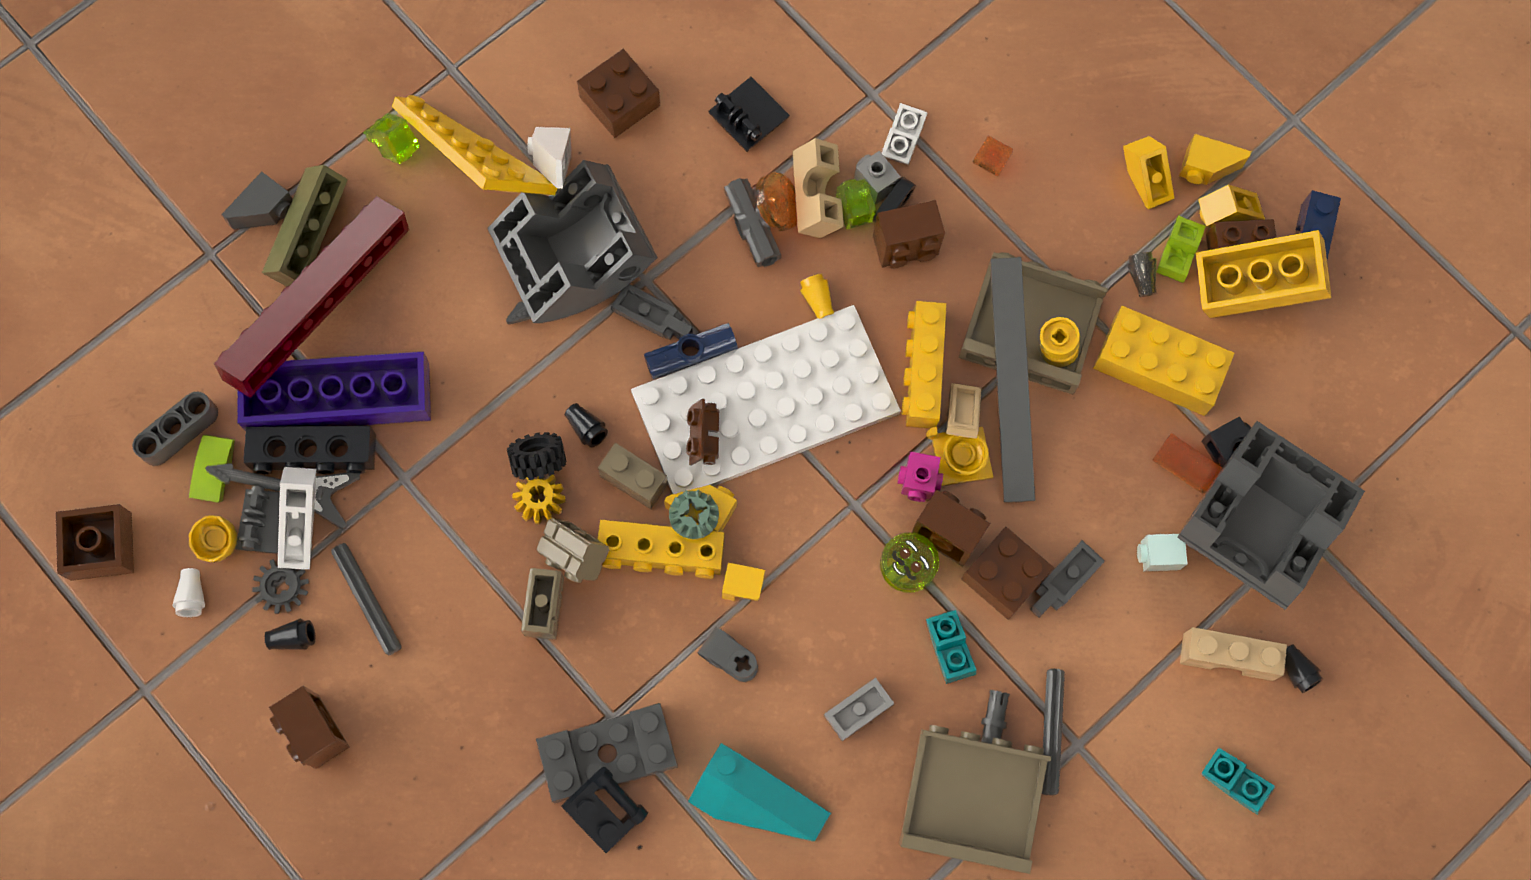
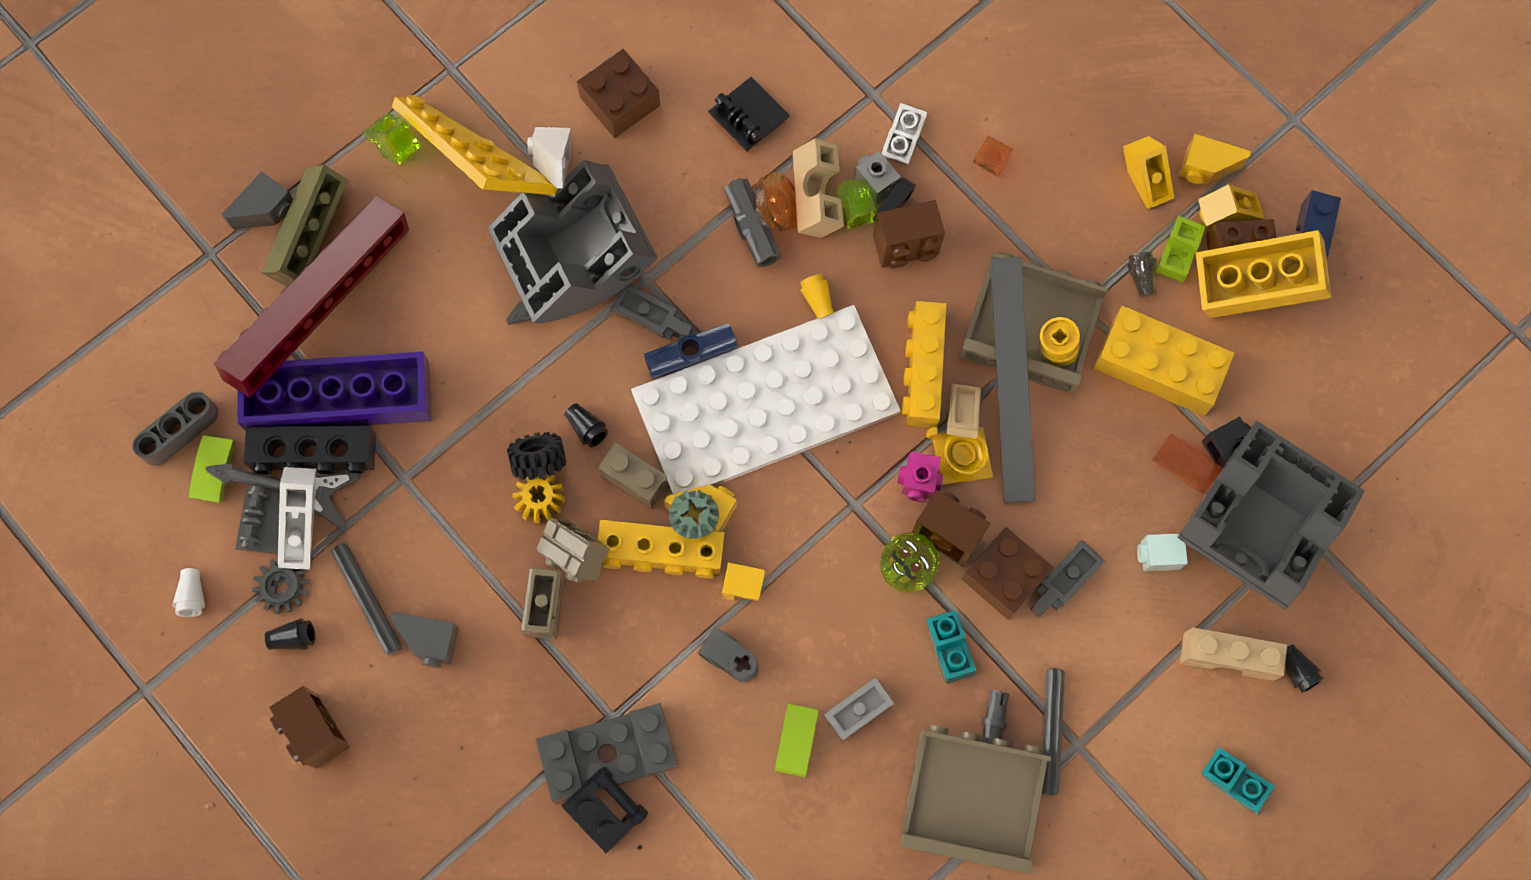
reddish brown brick [56,504,134,581] -> none
yellow hair [189,515,237,562] -> none
reddish brown hinge [686,398,720,466] -> none
teal wedge [688,743,831,842] -> none
none -> dark grey slope [390,612,458,668]
none -> lime slope [774,703,819,777]

